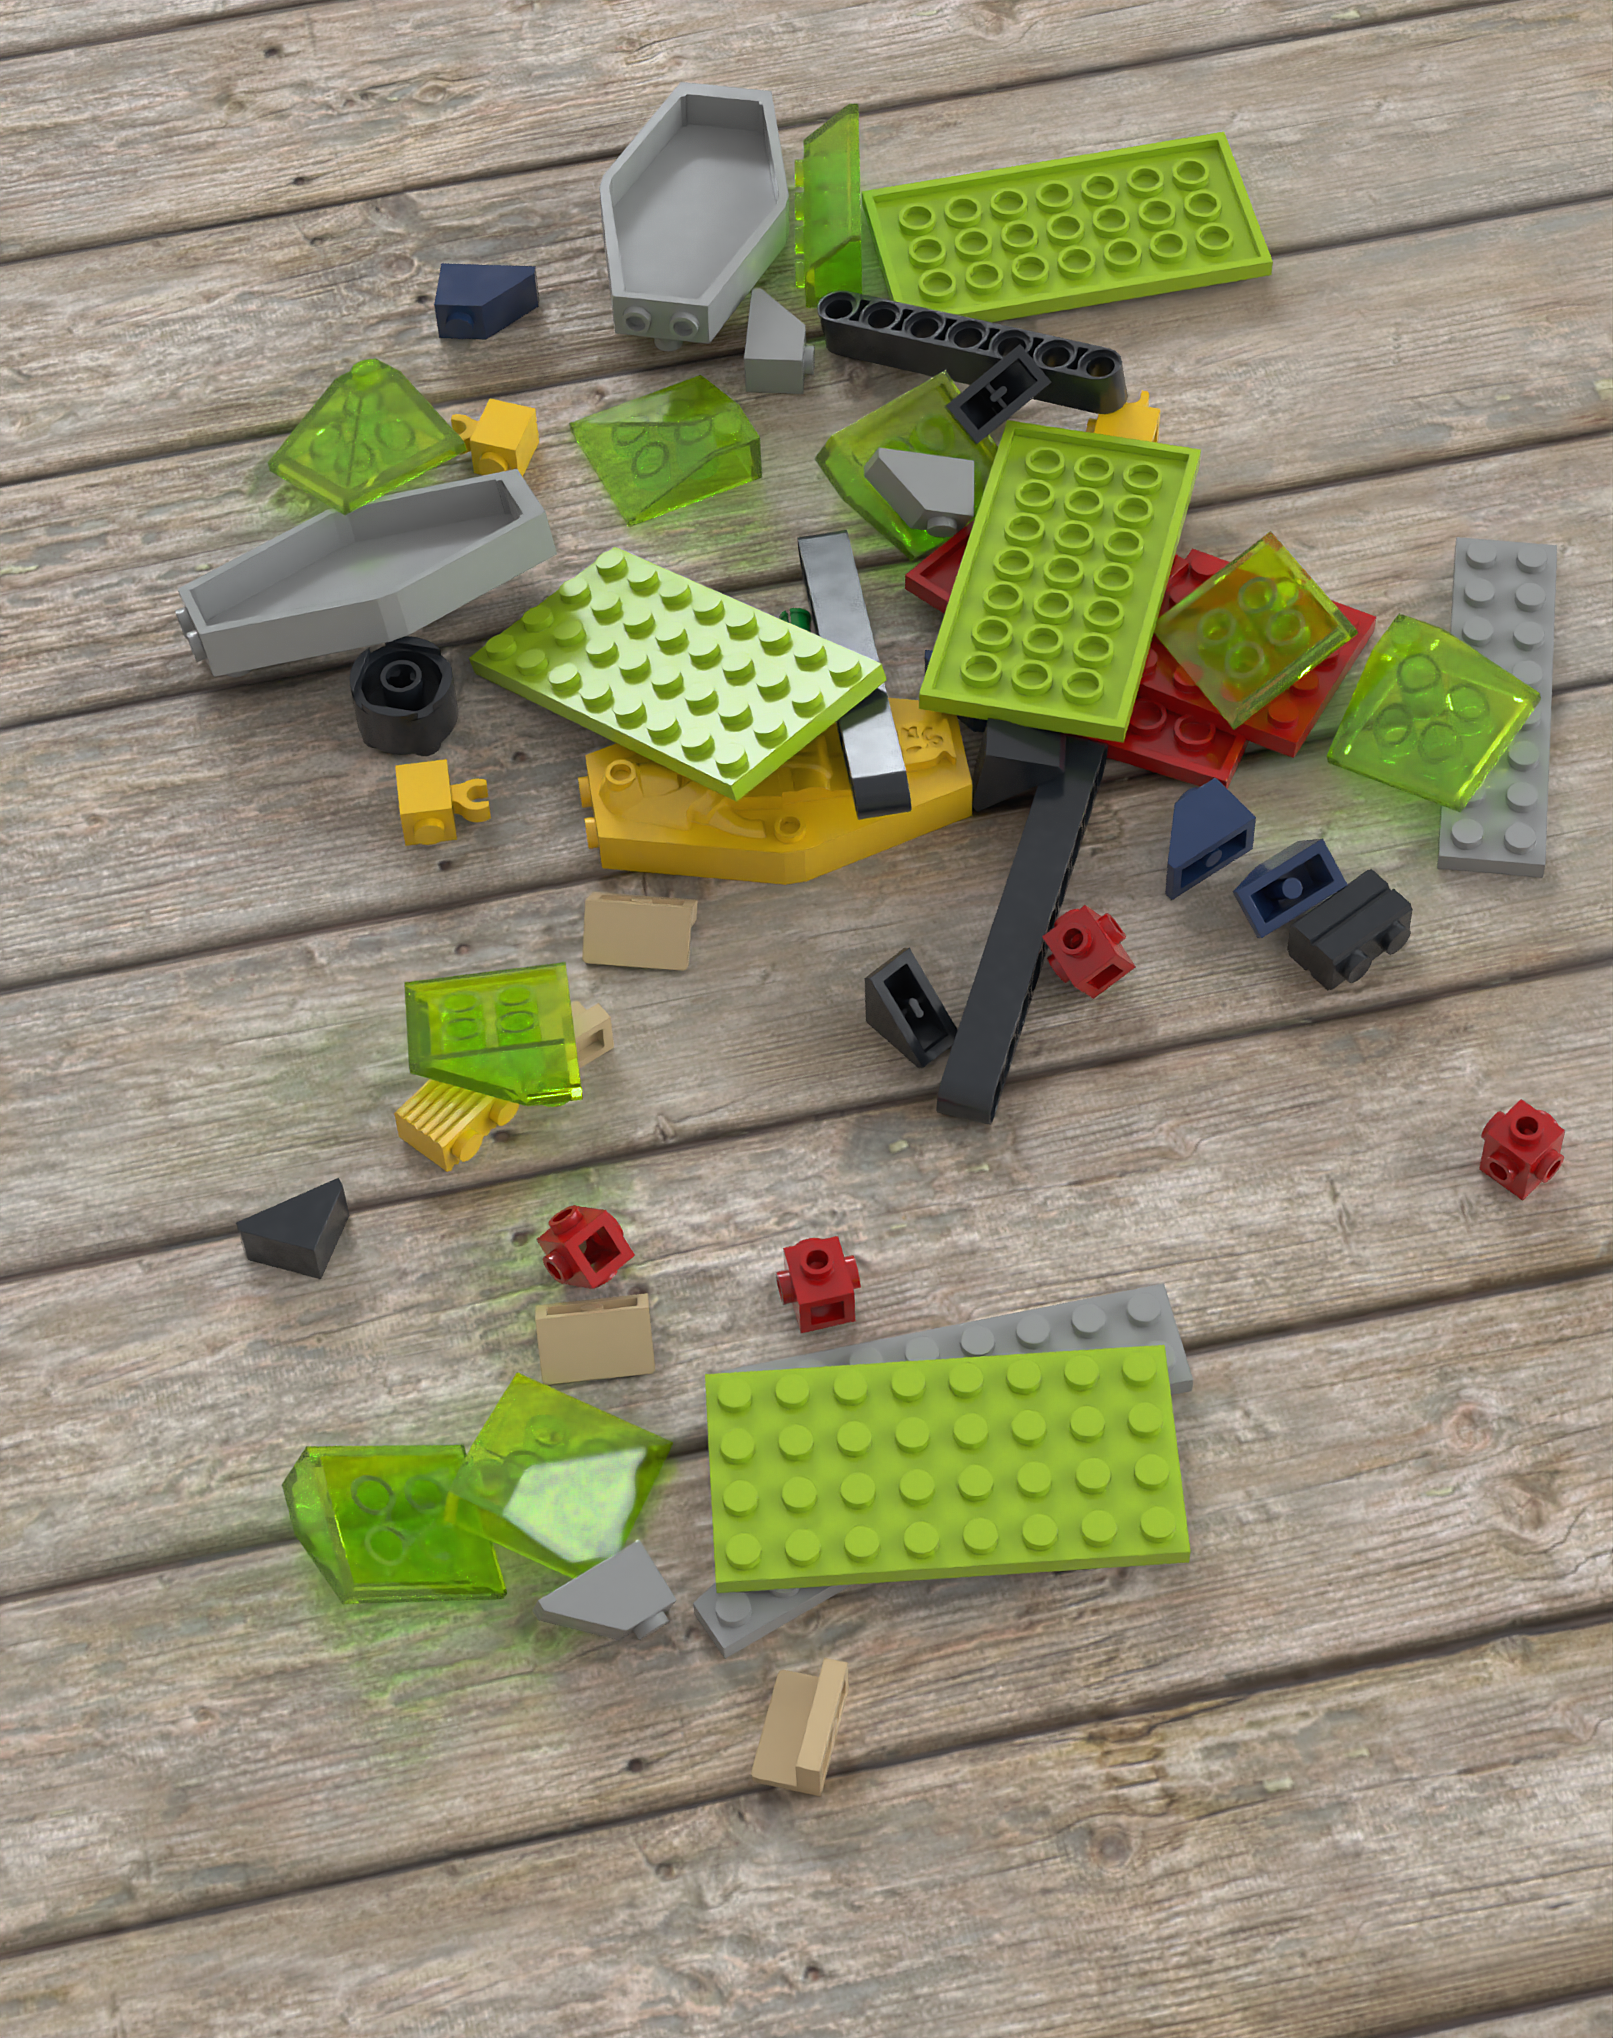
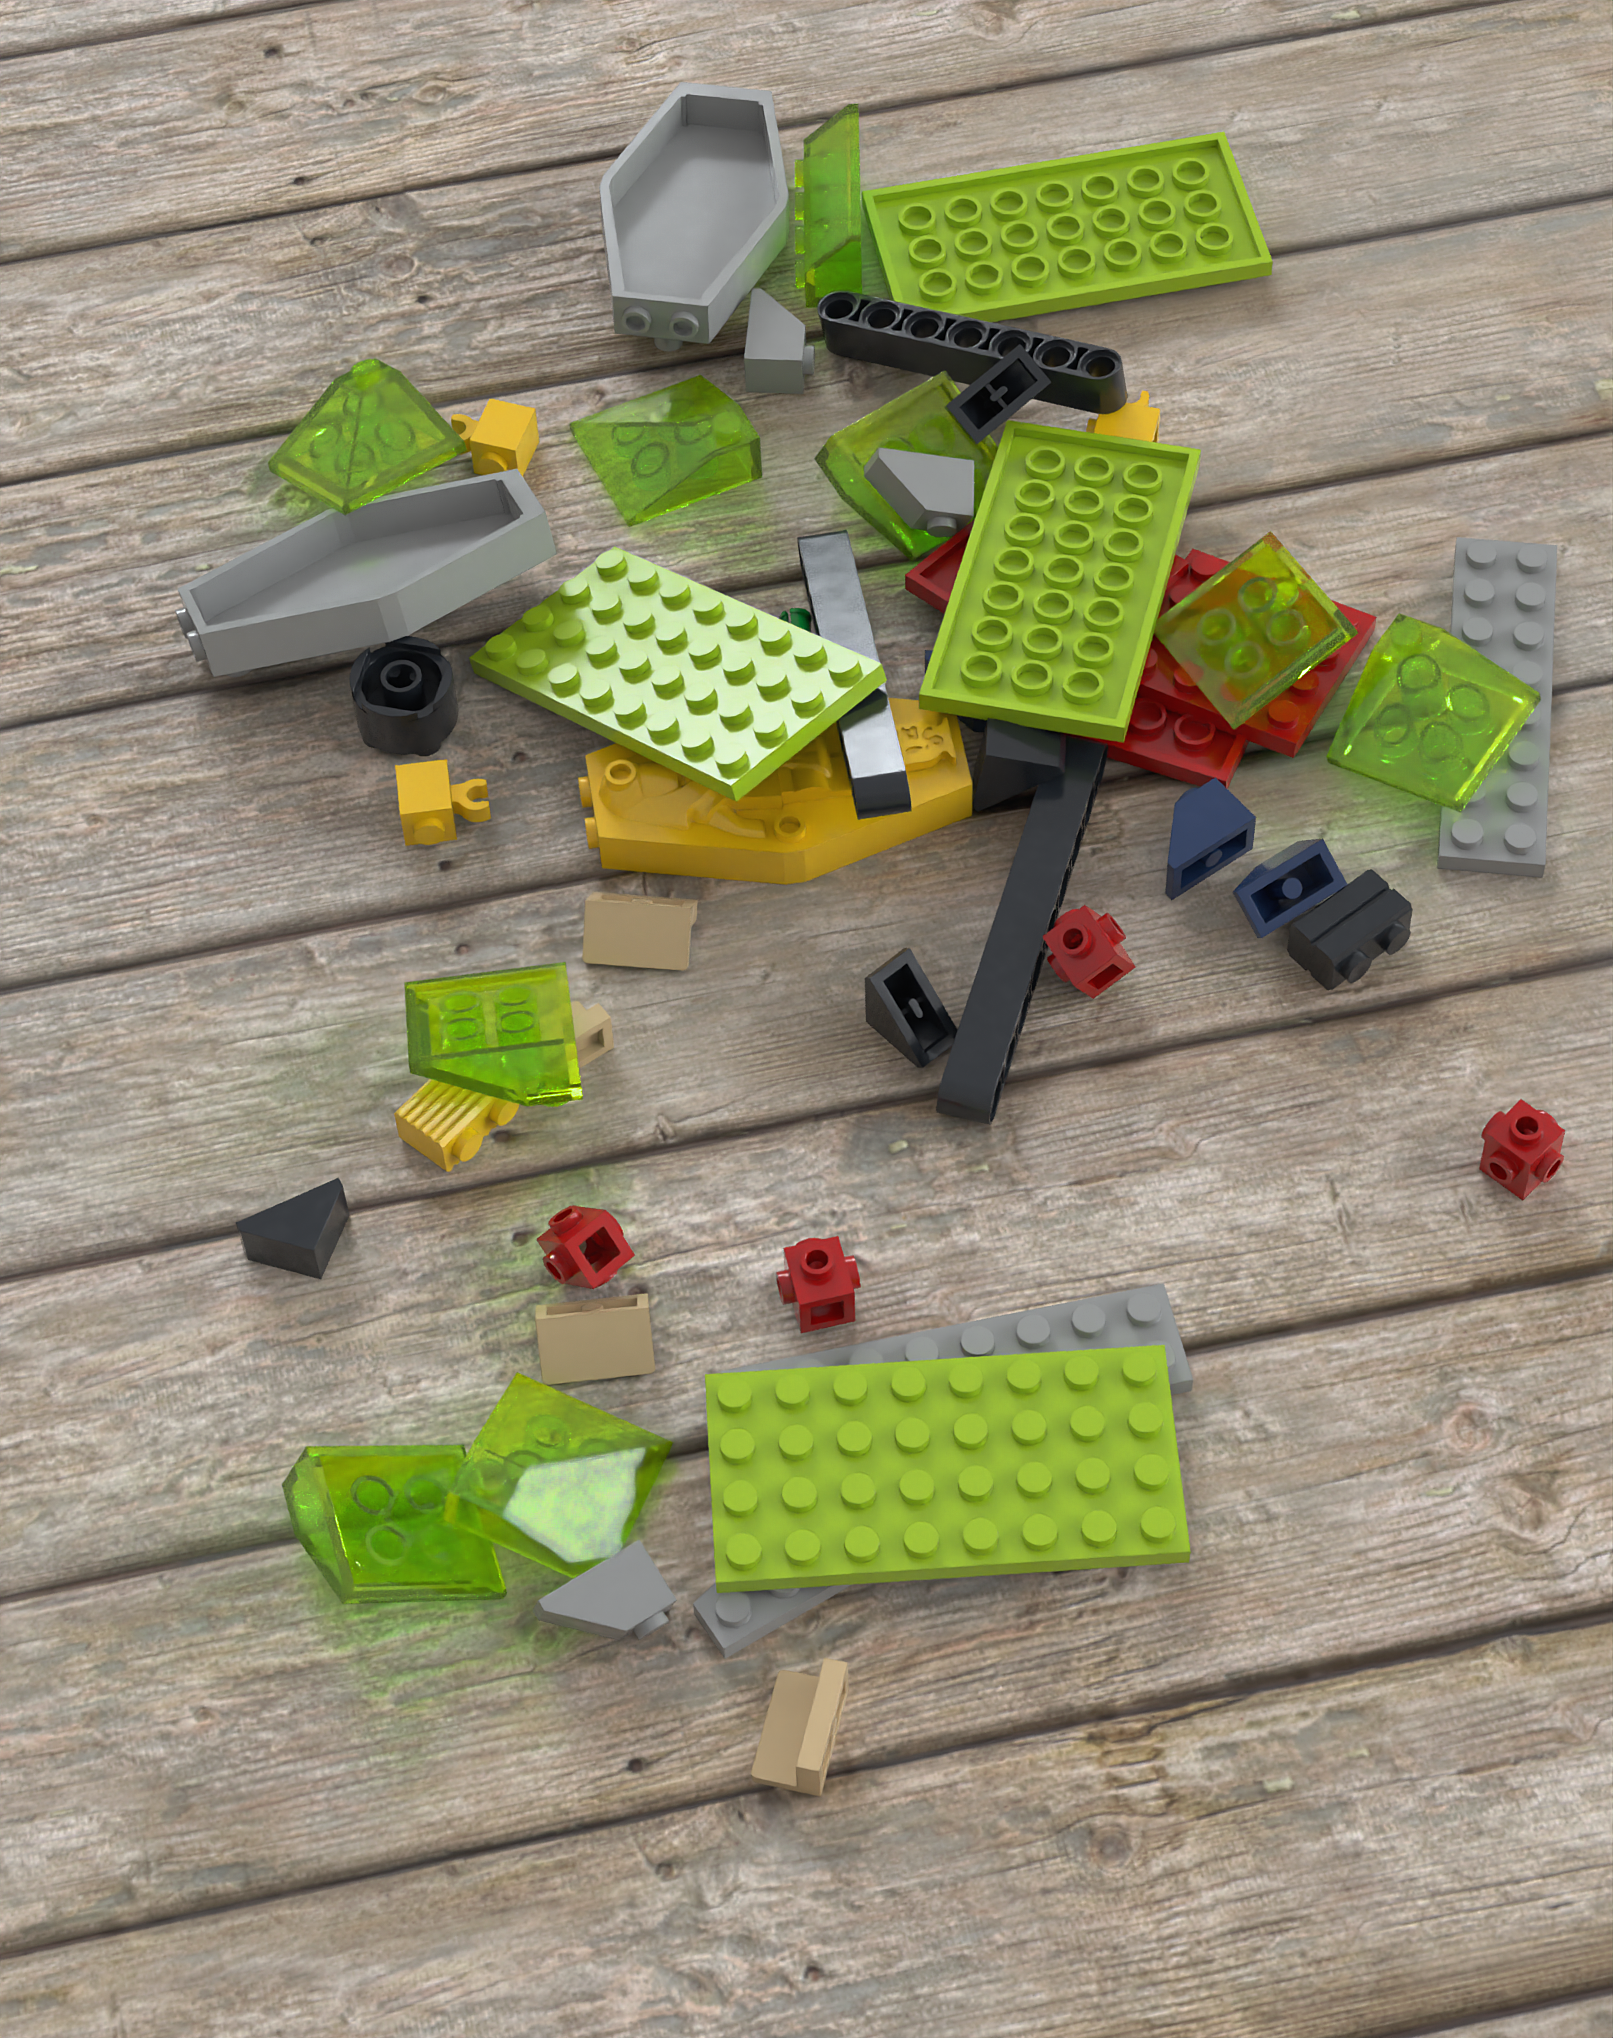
dark blue slope [434,263,539,340] -> none

